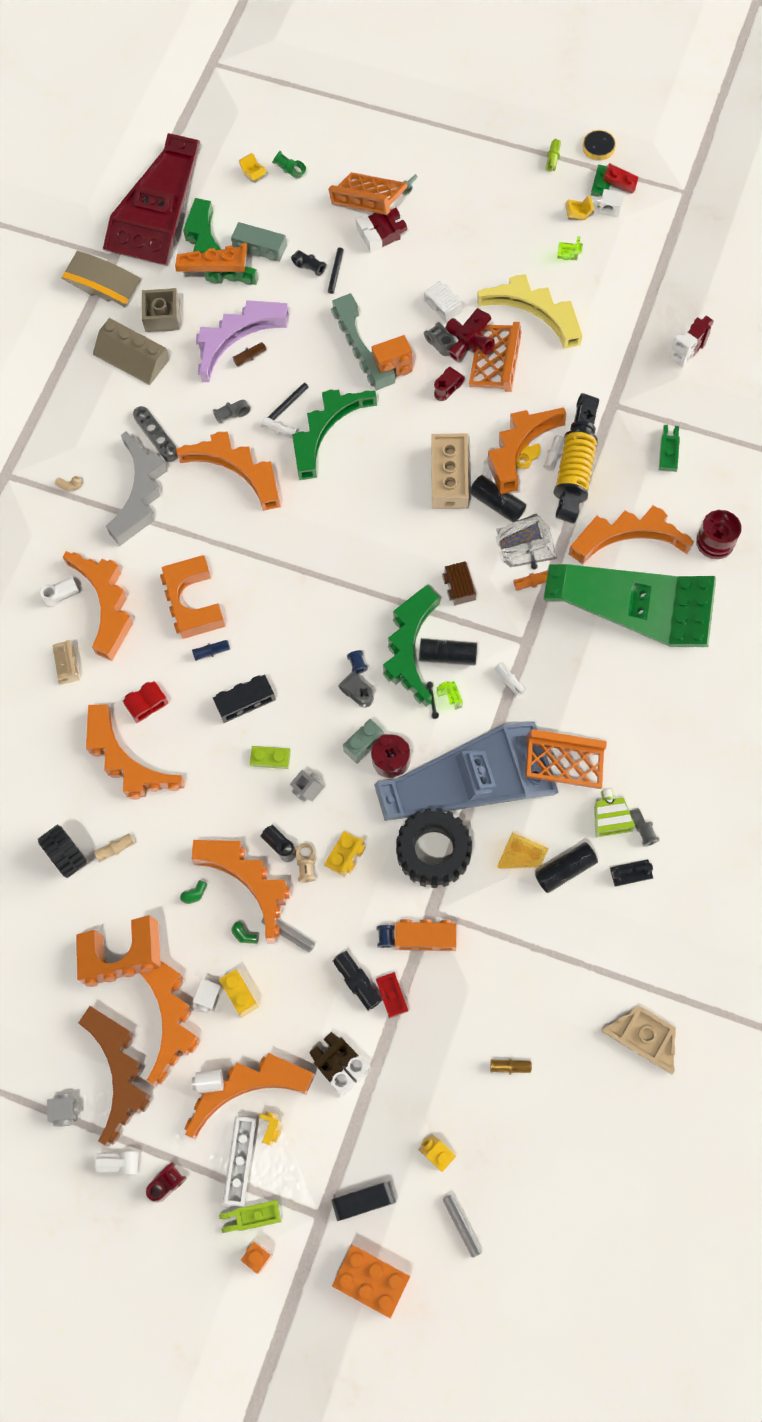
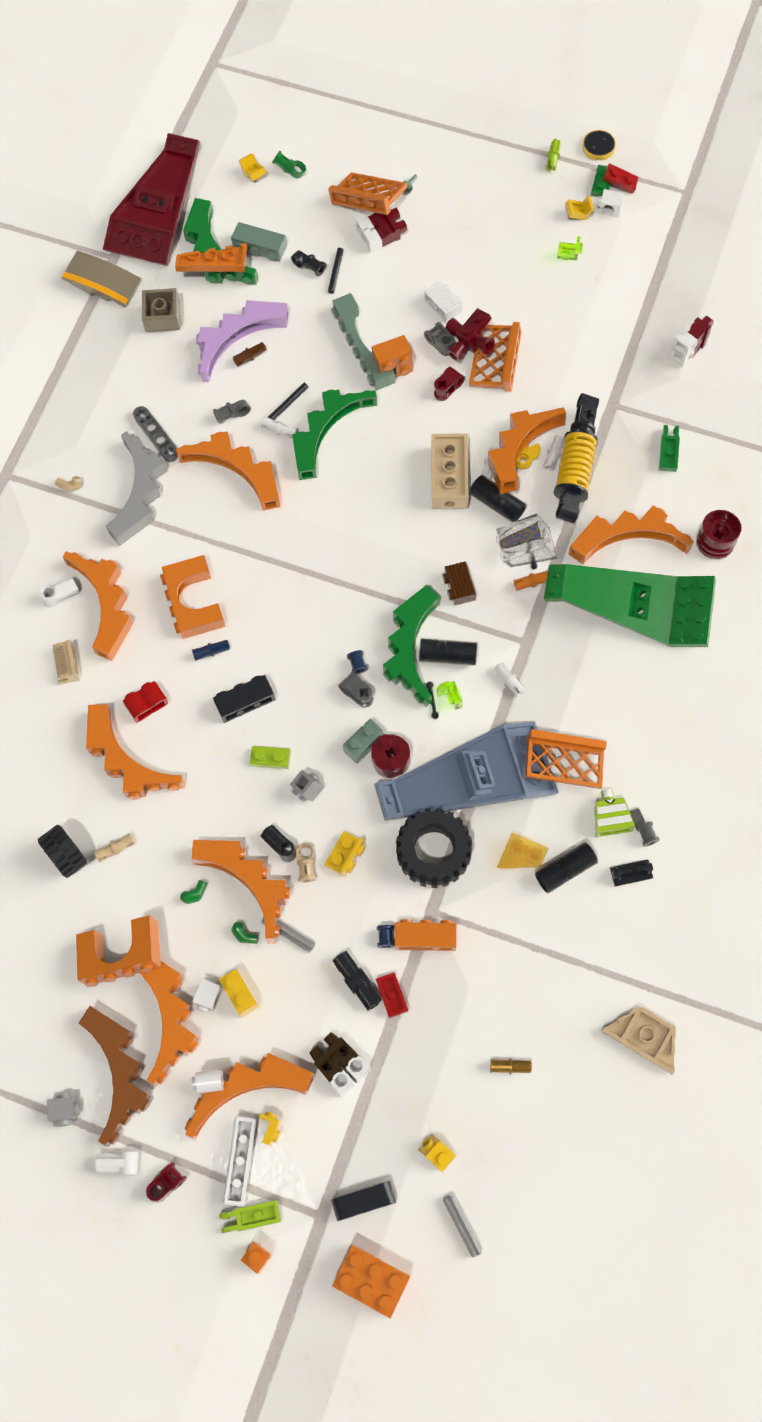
dark tan slope [93,318,170,385] -> none
light yellow arch [477,274,582,349] -> none

